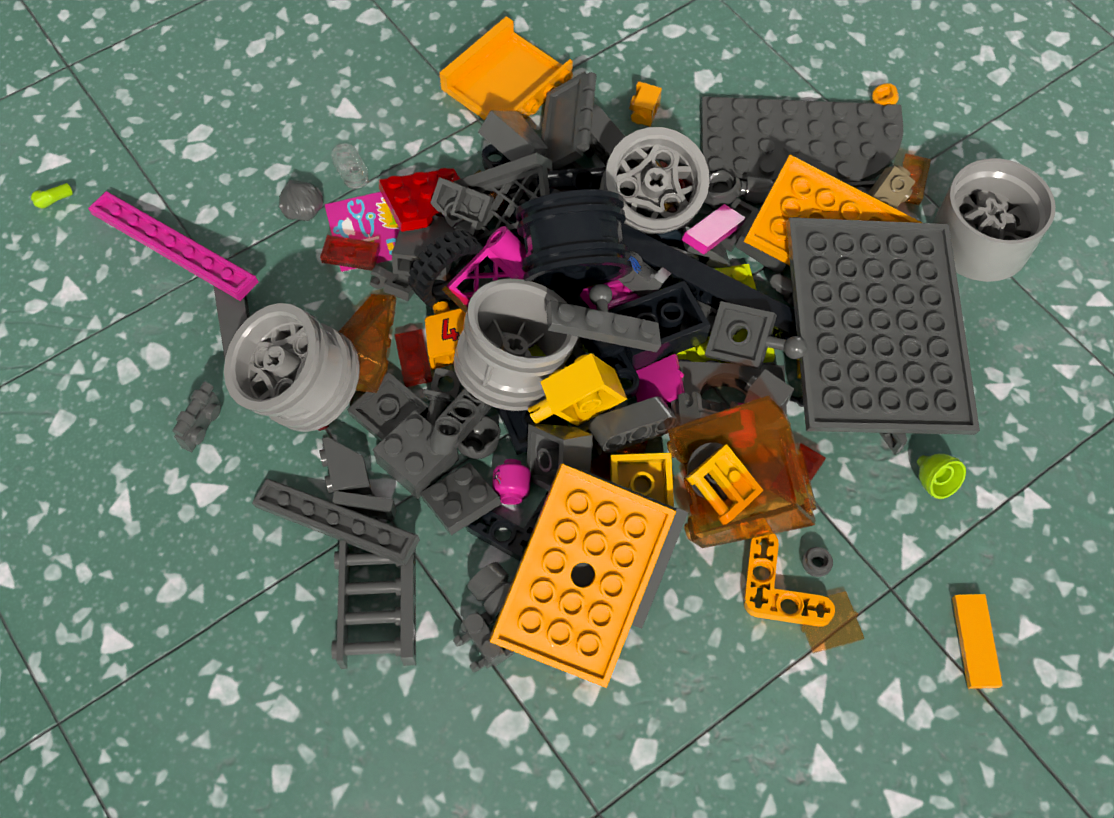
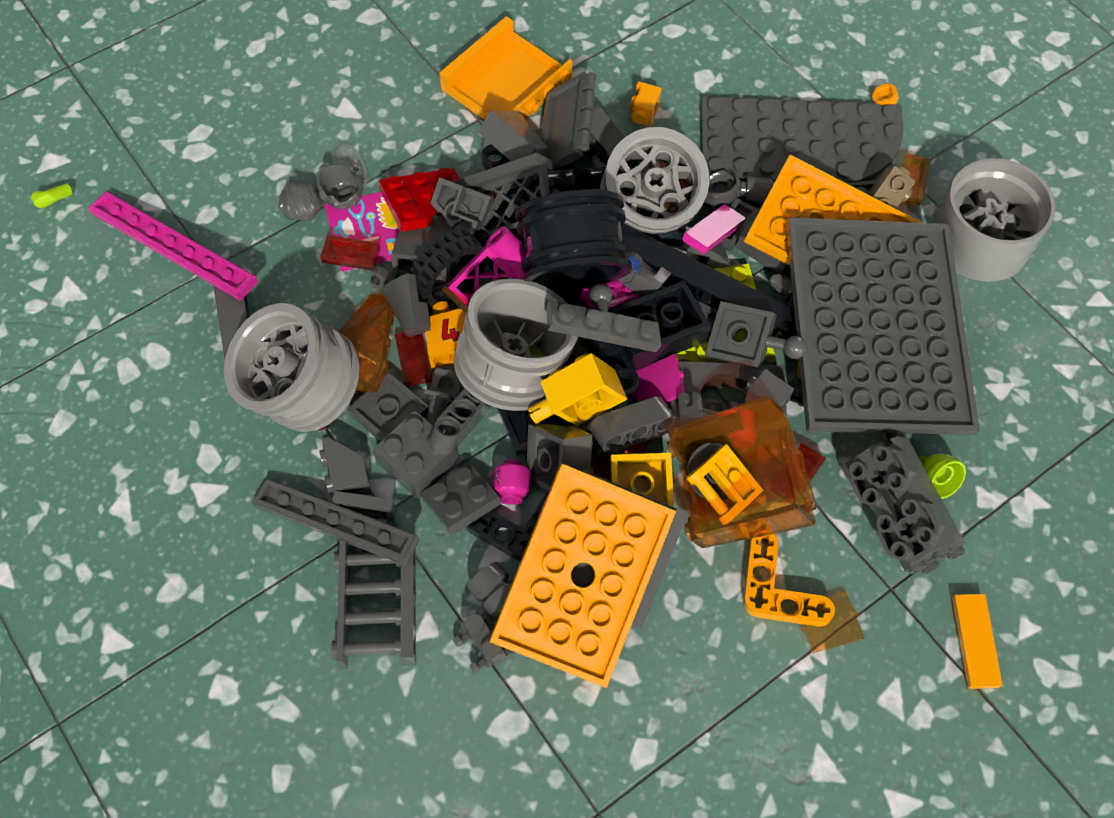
dark grey plate [172,382,222,453] -> none
dark grey hair [457,416,501,459] -> none
dark grey plate [802,547,833,577] -> none
none -> dark grey hair [317,164,363,210]
none -> dark grey slope [382,274,431,337]
none -> dark grey brick [849,436,965,574]

